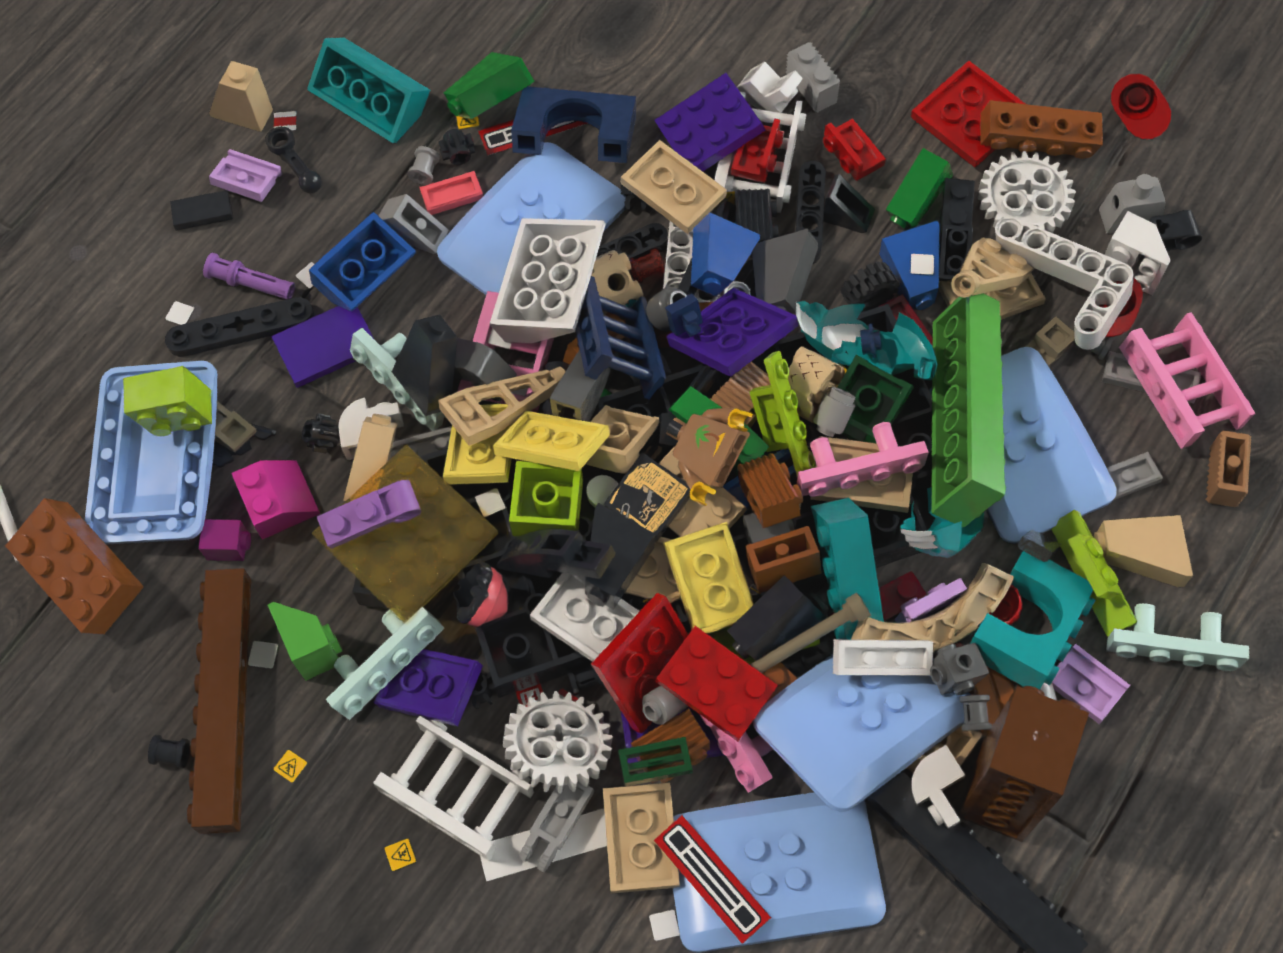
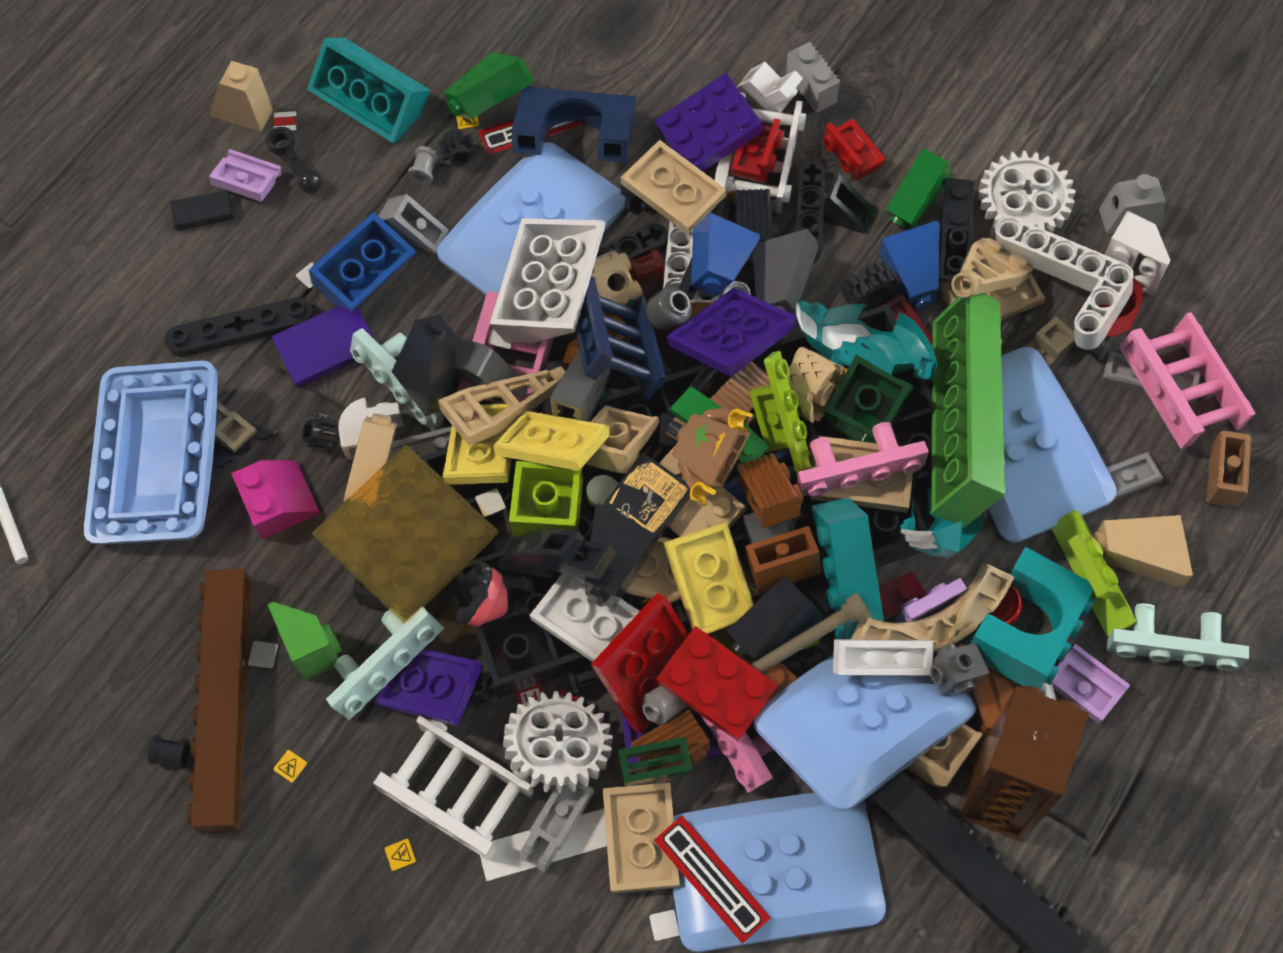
dark orange brick [5,498,144,634] -> none
lime brick [123,366,212,436] -> none
white sticker [165,301,194,325] -> none
magenta brick [199,519,251,561] -> none
medium lavender pin [203,252,295,300] -> none
medium lavender plate [317,480,421,549] -> none
coral tile [419,171,483,215] -> none
dark blue tile [665,294,703,337] -> none
light grey brick [813,387,856,437] -> none
dark blue plate [860,324,882,358] -> none
red plate [911,61,1026,168] -> none
white sticker [911,254,934,275] -> none
white brick [912,745,965,829] -> none
dark grey bush [959,695,992,731] -> none
dark orange brick [981,100,1103,159] -> none
clear smoke tile [1018,530,1062,562] -> none
red piece [1111,73,1171,139] -> none
black piece [1149,210,1203,251] -> none

